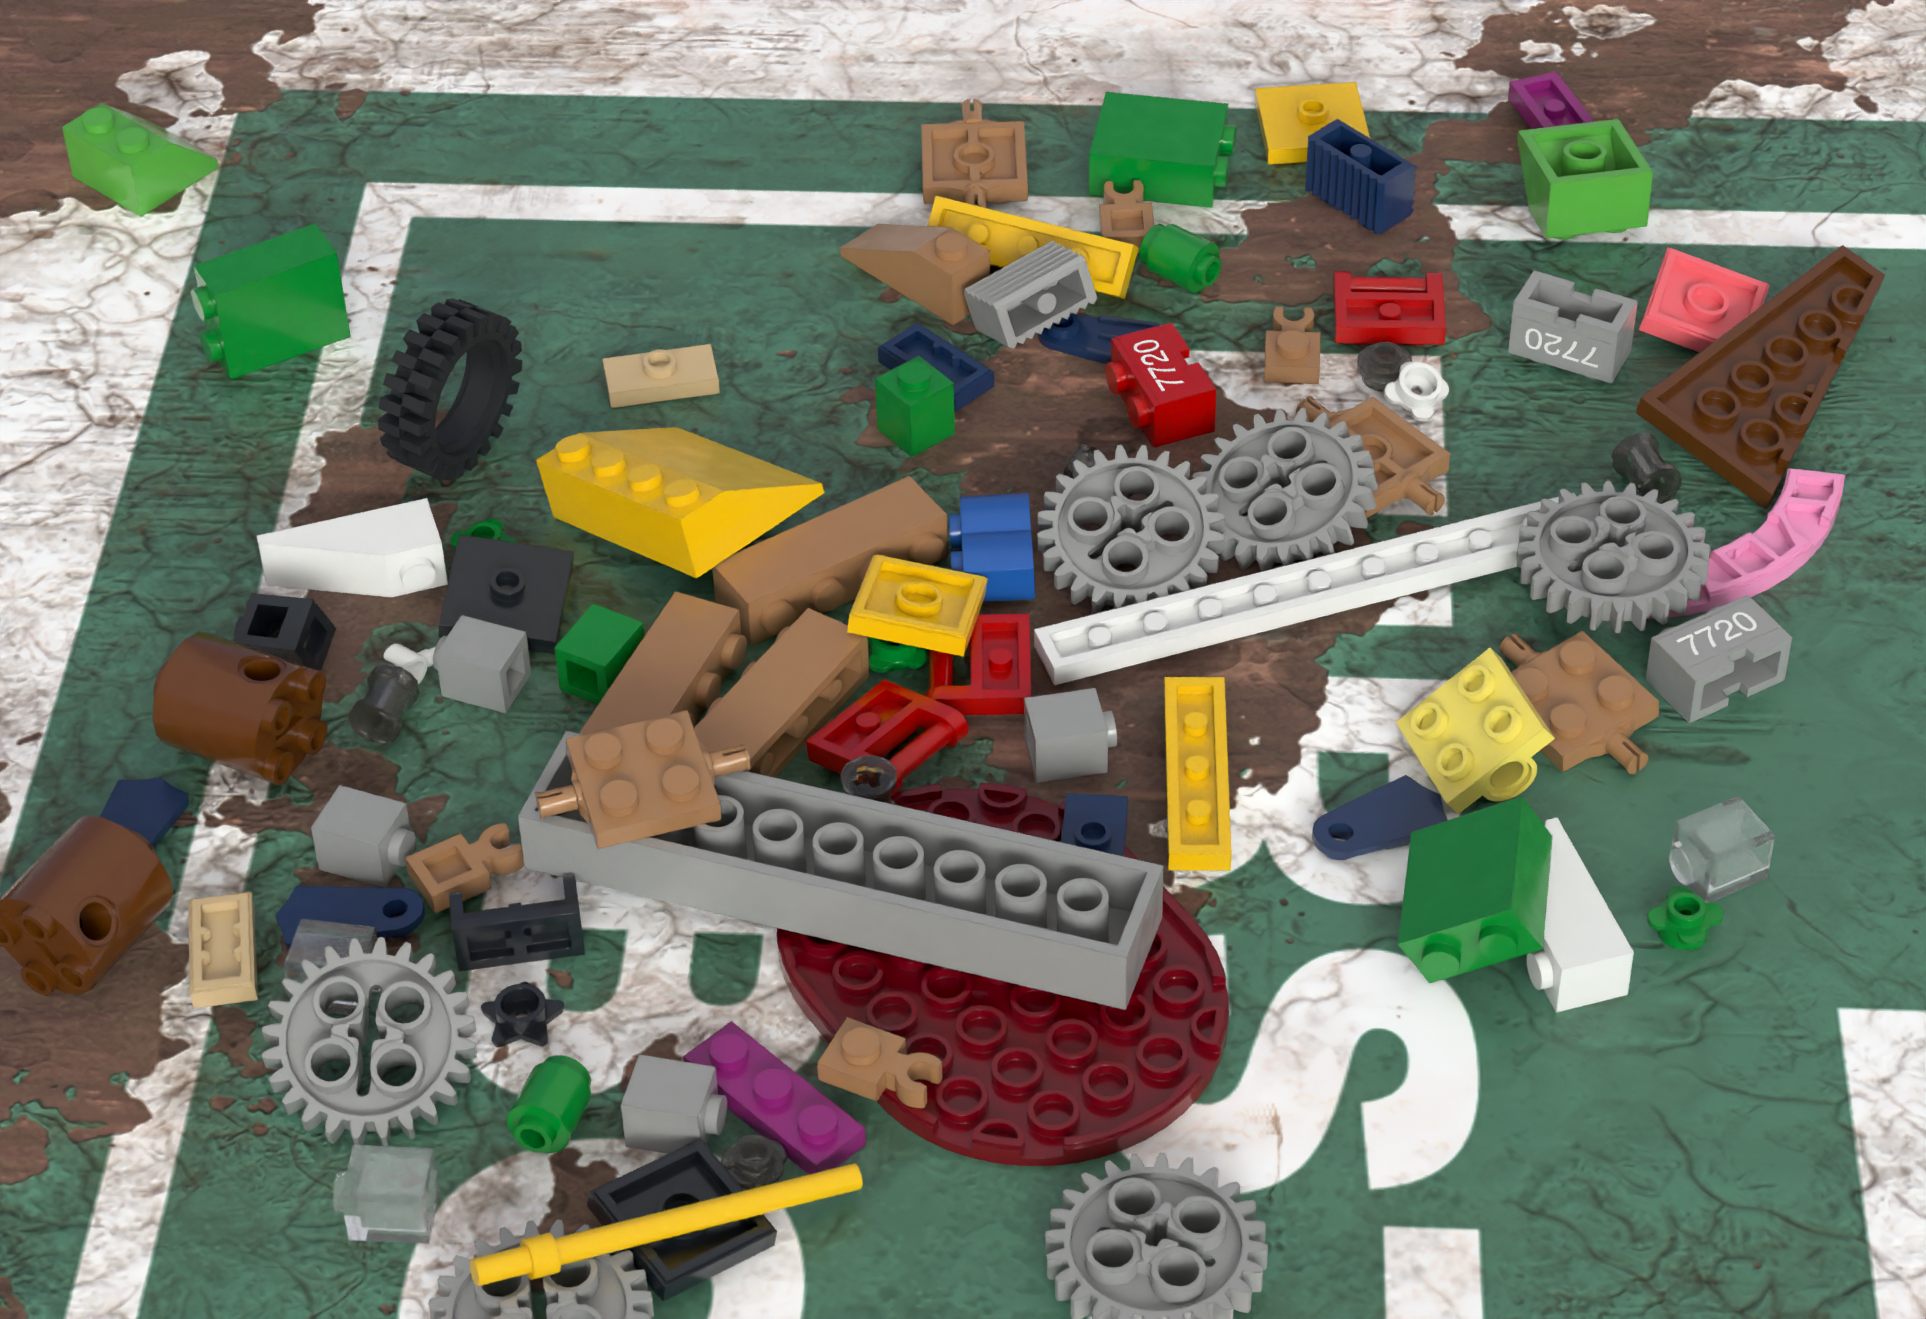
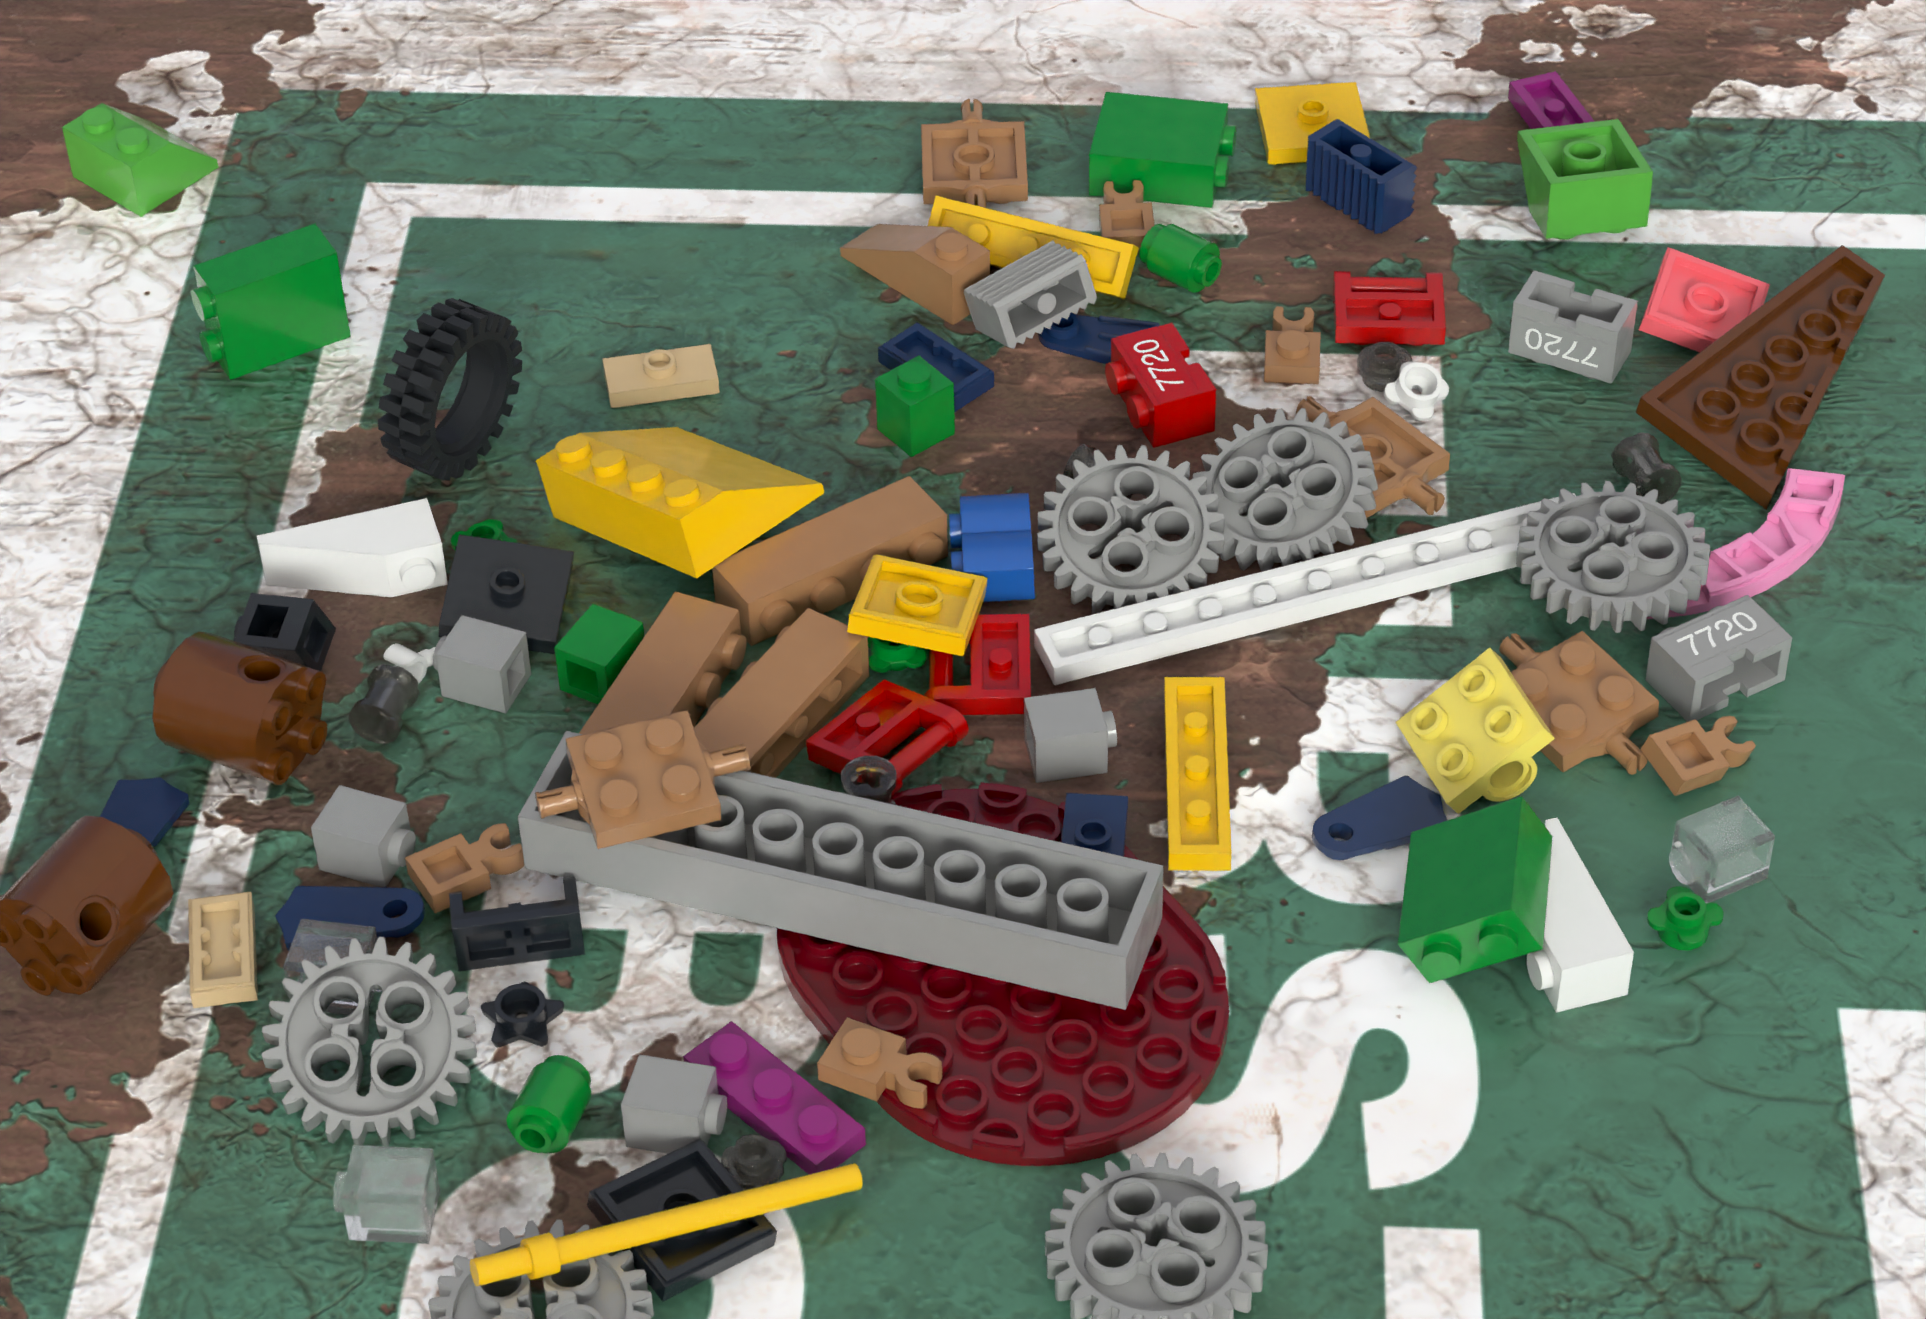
none -> medium nougat plate [1640,716,1756,796]

